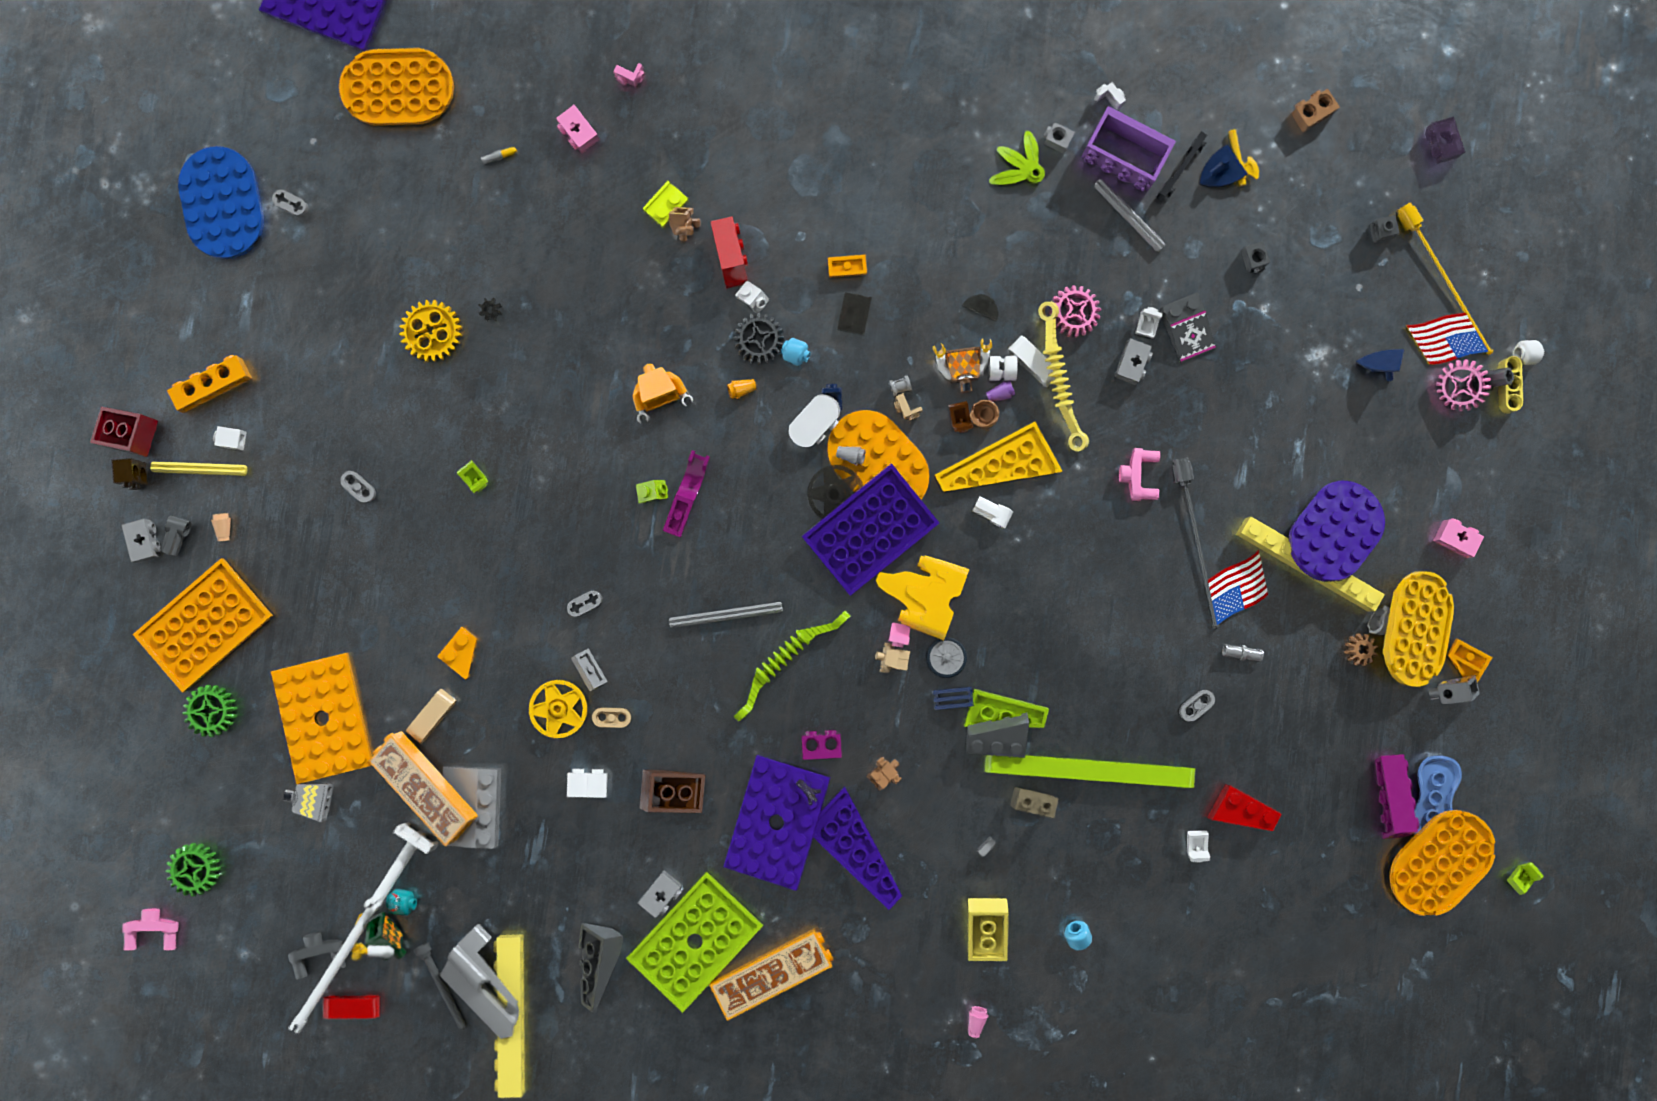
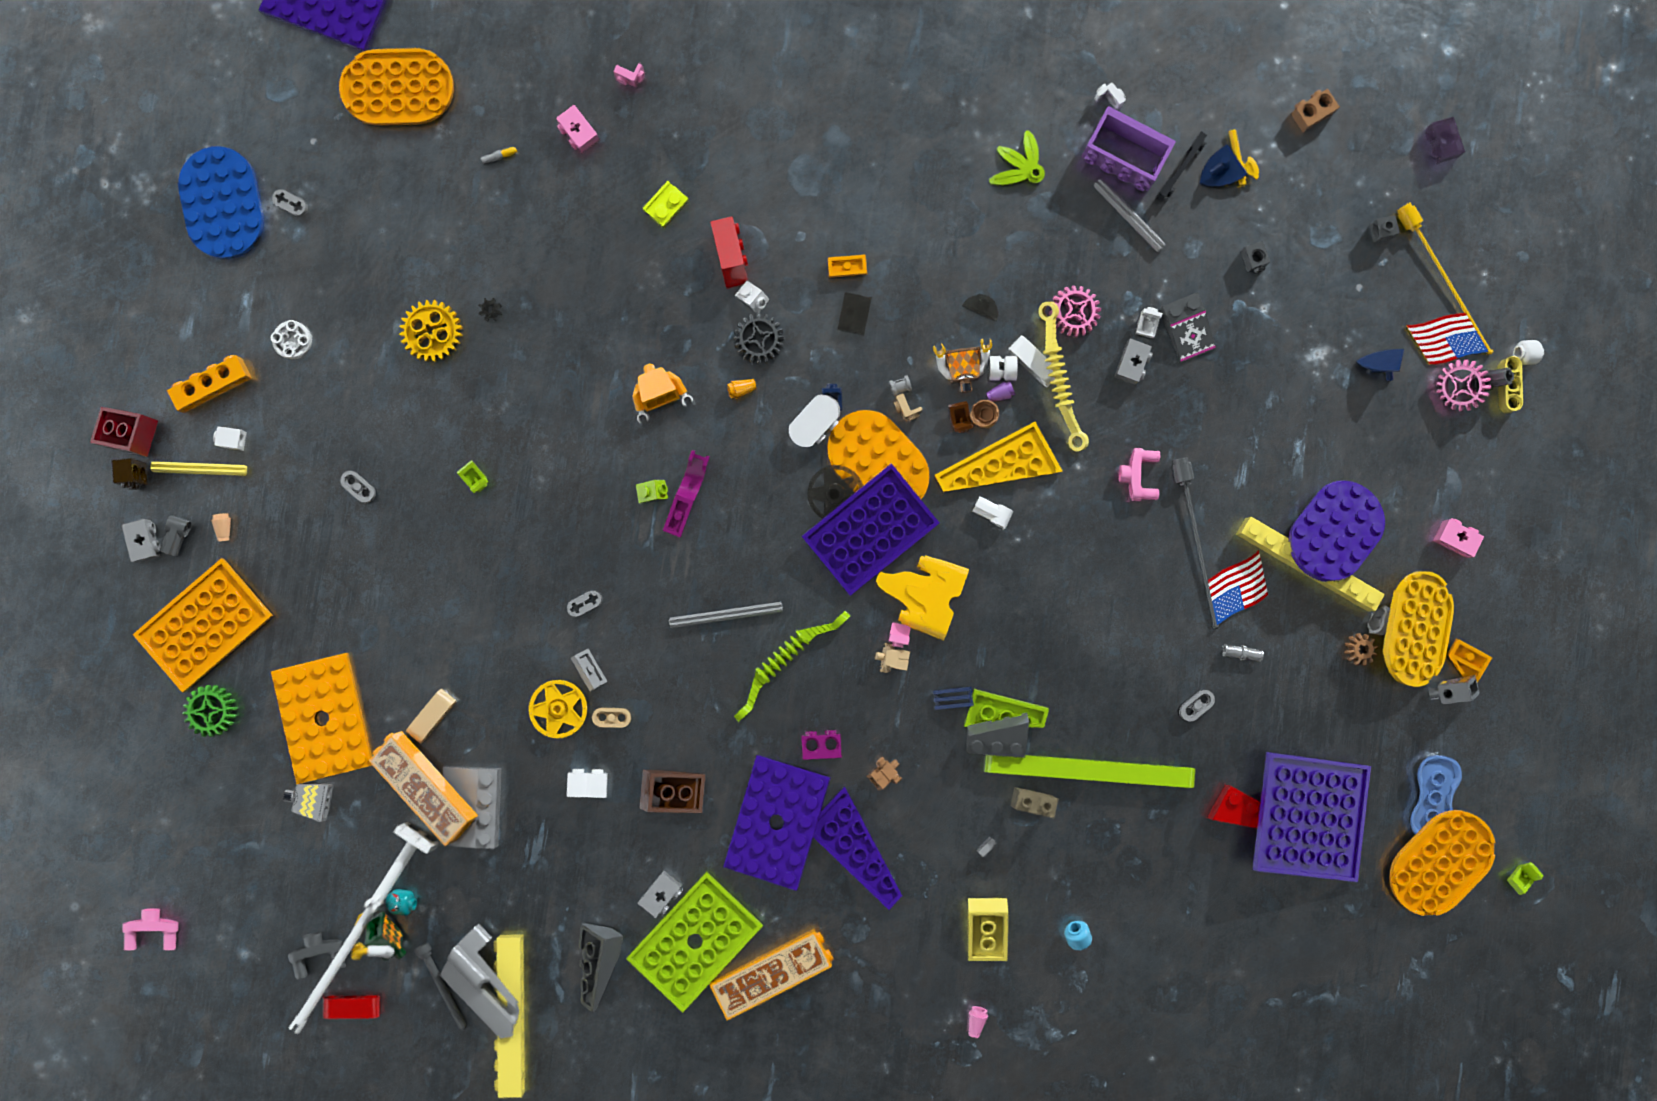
bright green gear [165,843,221,897] -> none
light orange wing [437,627,478,680] -> none
medium nougat piece [669,207,701,241] -> none
medium azure head [781,338,810,366] -> none
clear smoke bar [796,779,821,805] -> none
light grey cone [836,446,866,465] -> none
light grey wheel [926,637,967,678] -> none
light grey brick [1043,122,1075,154] -> none
white bracket [1187,830,1210,863] -> none
magenta wedge [1375,754,1419,839] -> none
none -> white tile [271,320,312,360]
none -> dark purple plate [1253,752,1371,882]

